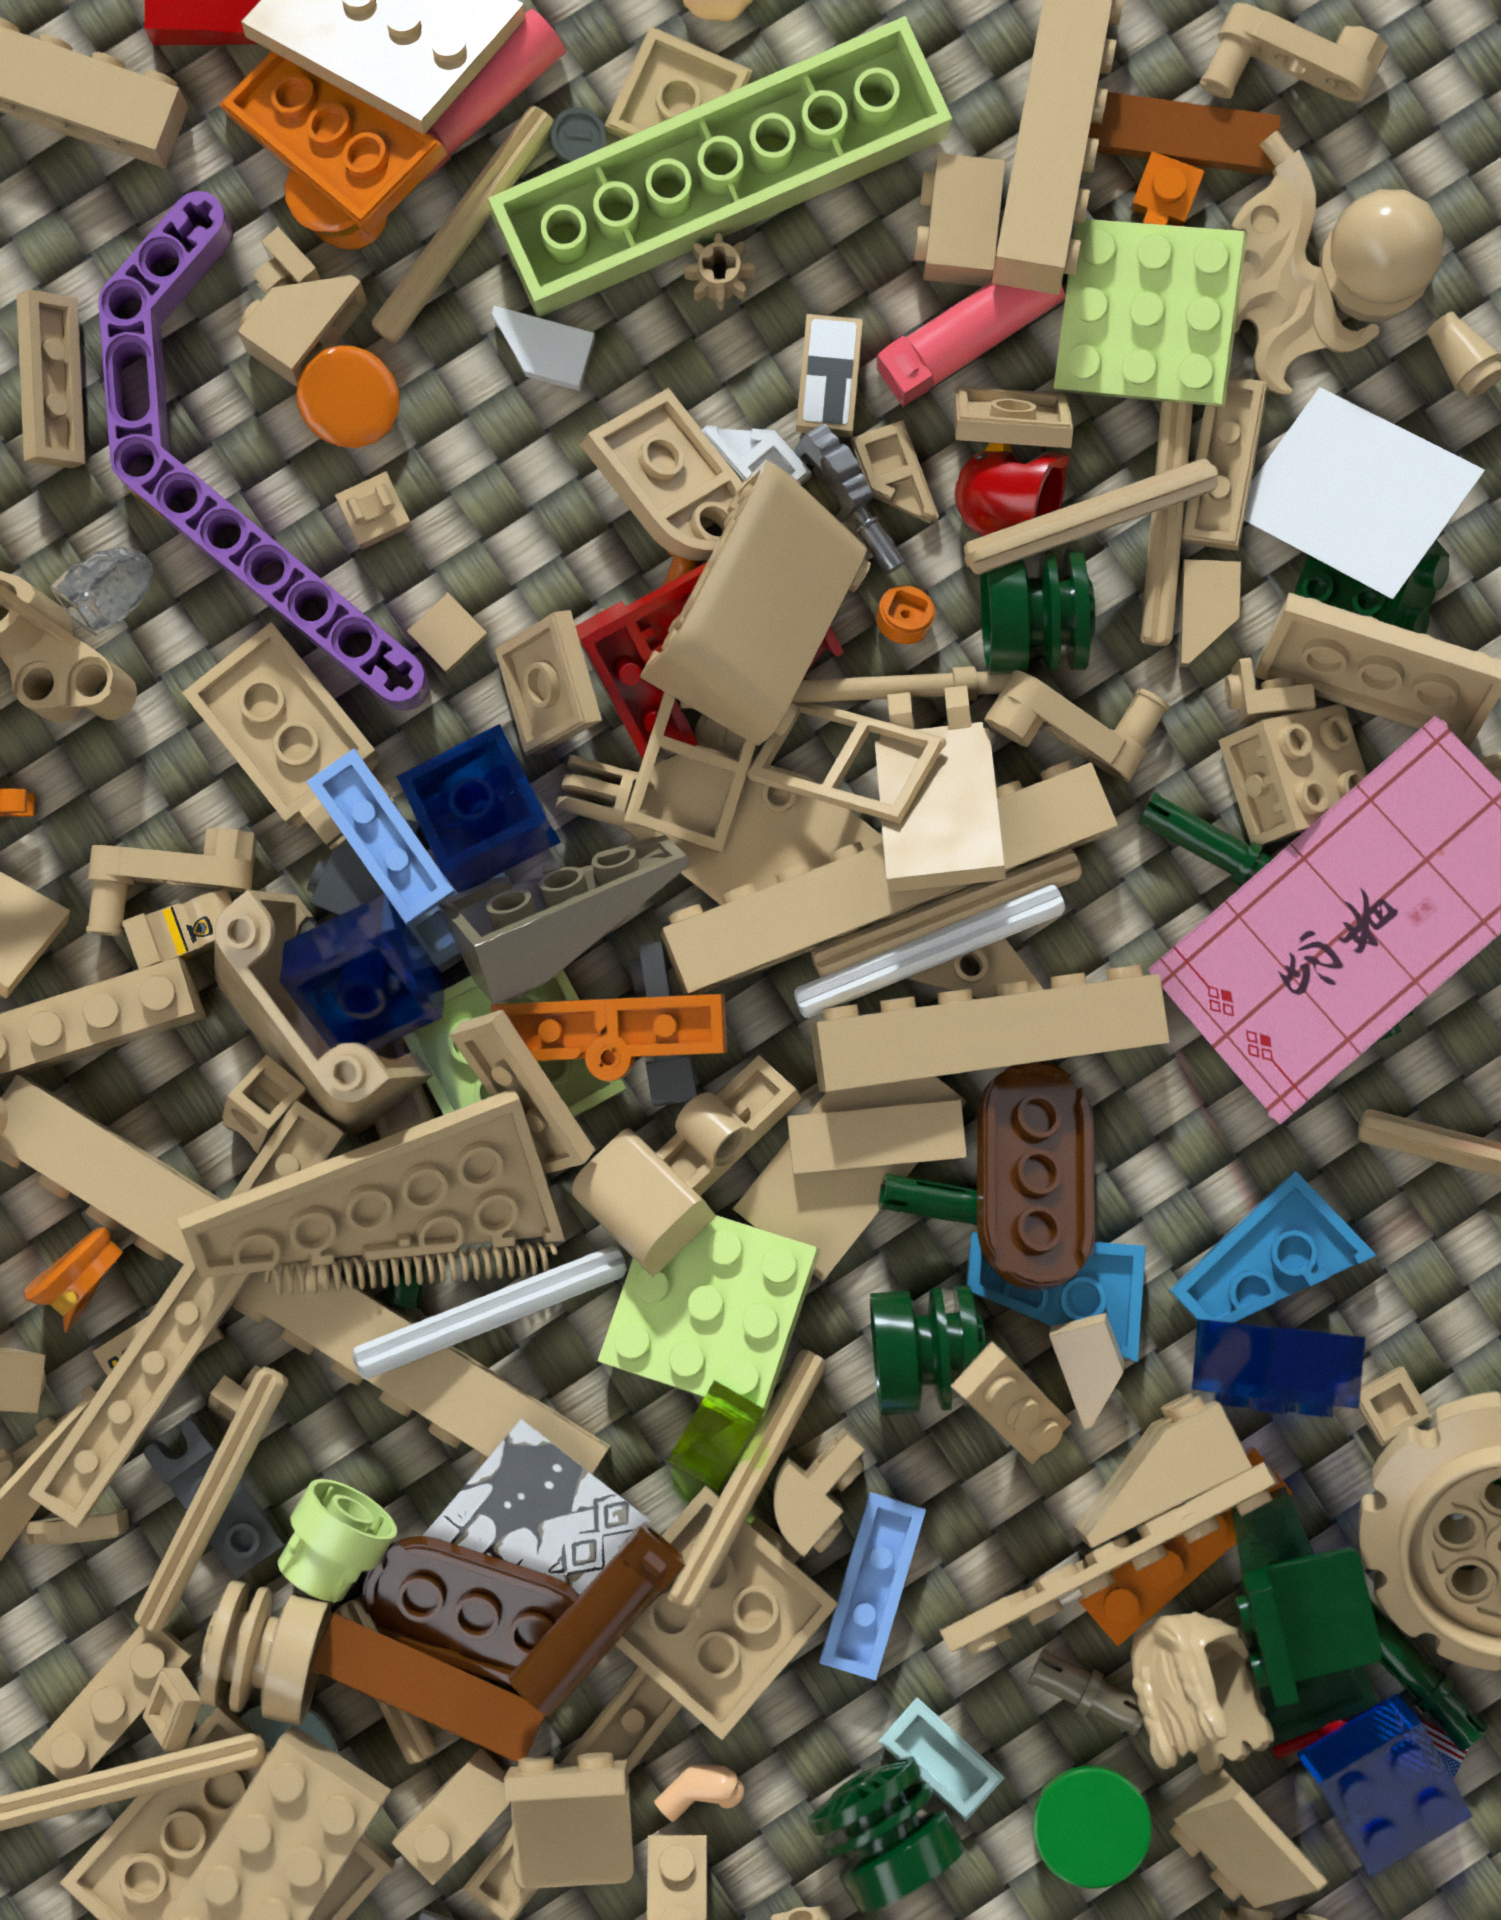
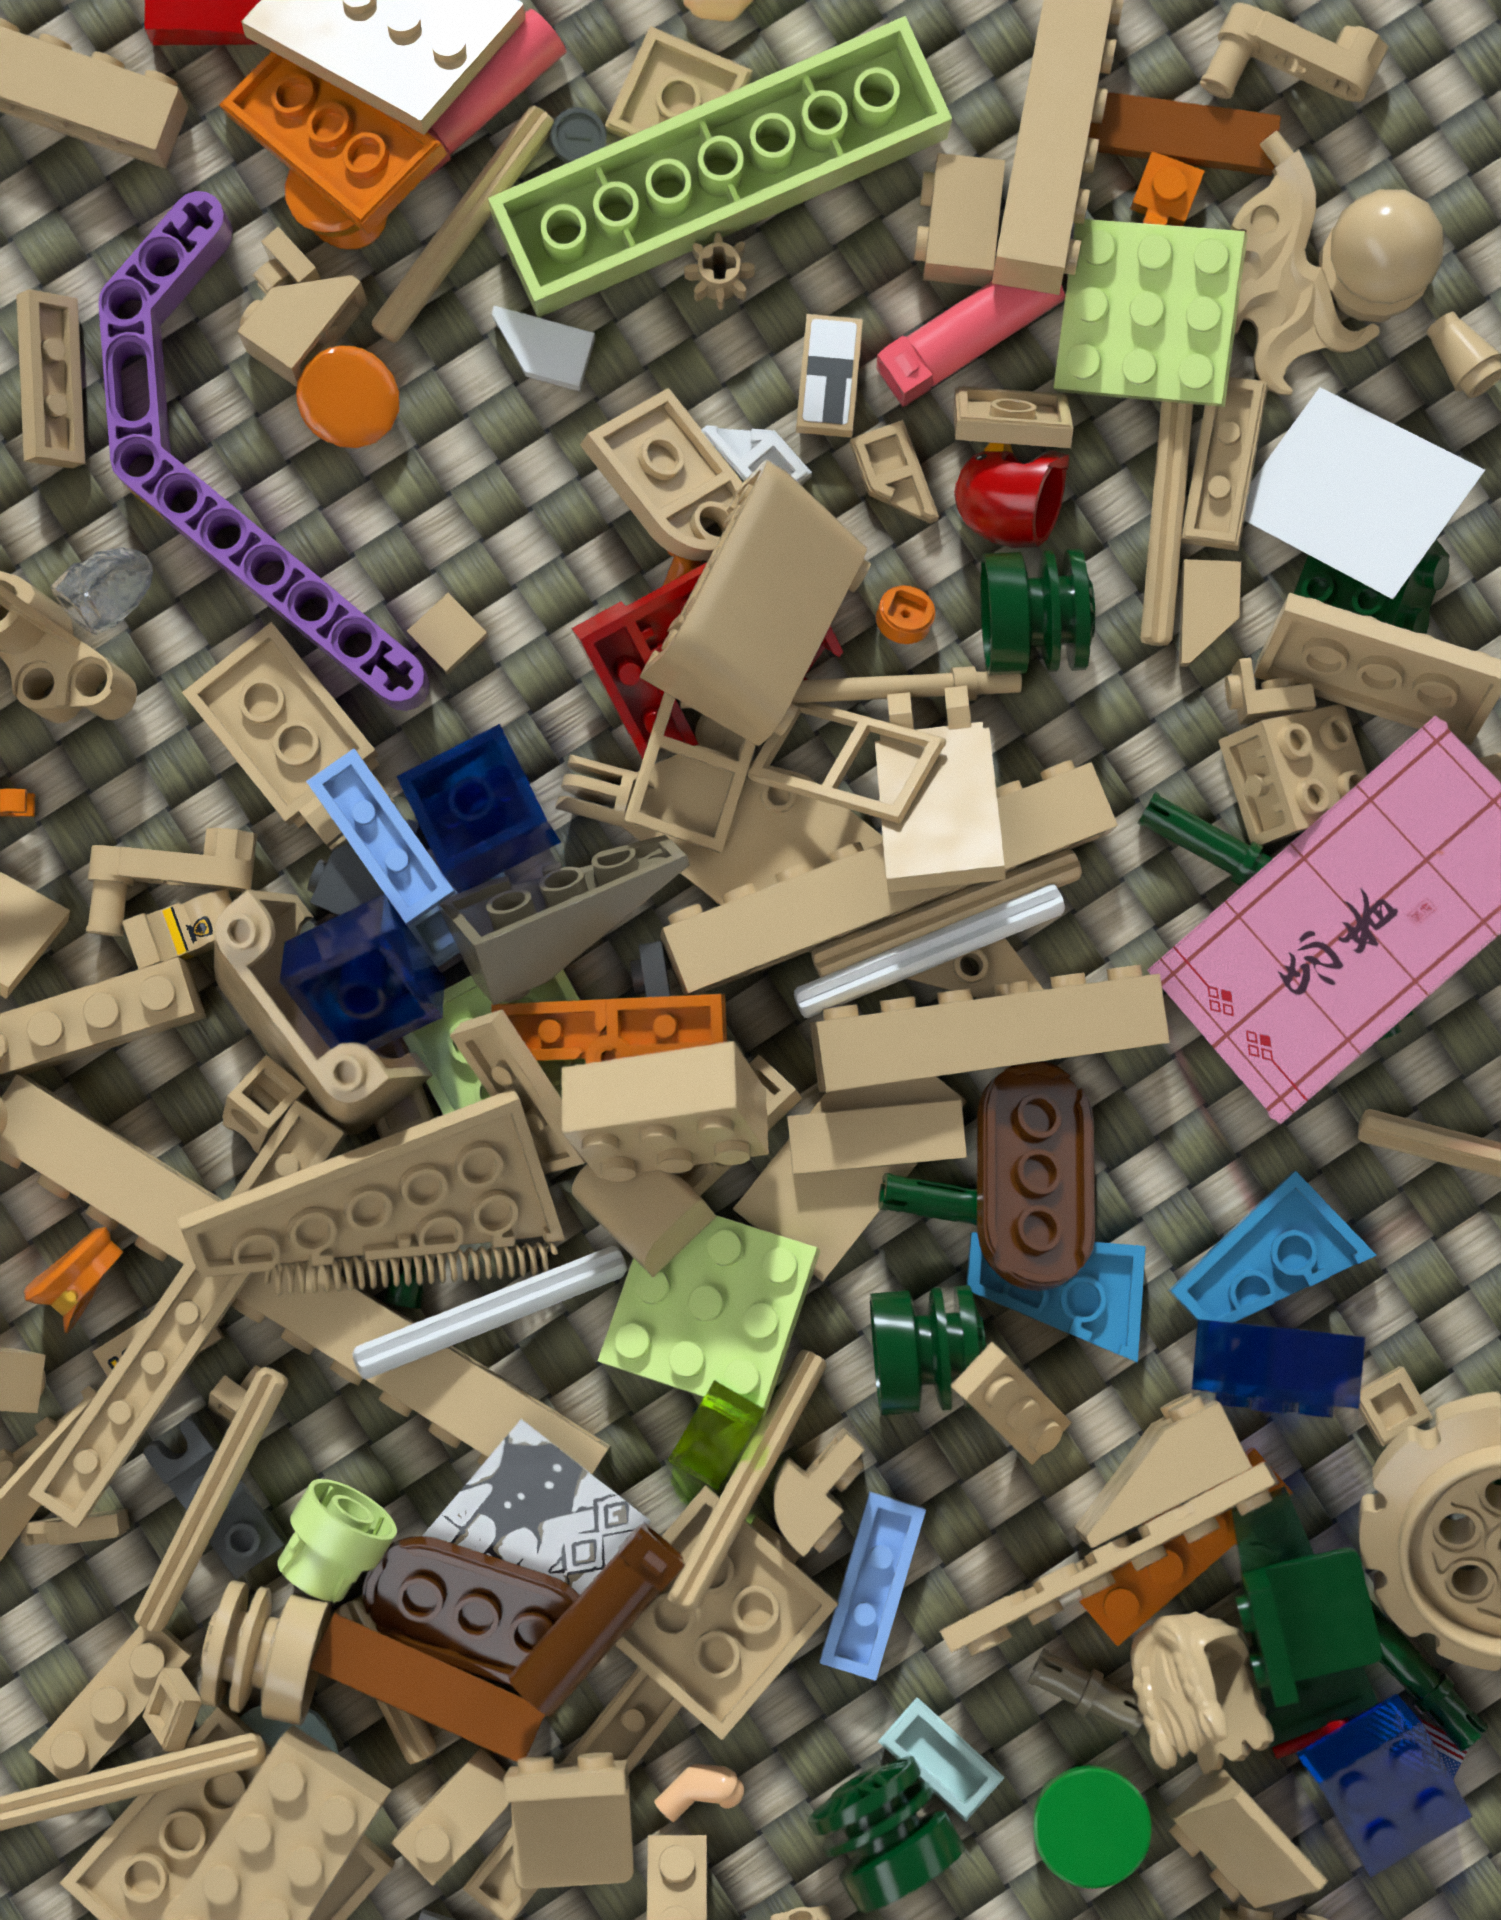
tan tile [335,471,412,550] -> none
tan tile [495,610,602,756] -> none
flat silver piece [794,424,905,575] -> none
tan axle [964,458,1218,575] -> none
tan beam [984,670,1170,783] -> none
tan tile [1049,1313,1125,1429] -> none
none -> tan brick [562,1041,769,1181]

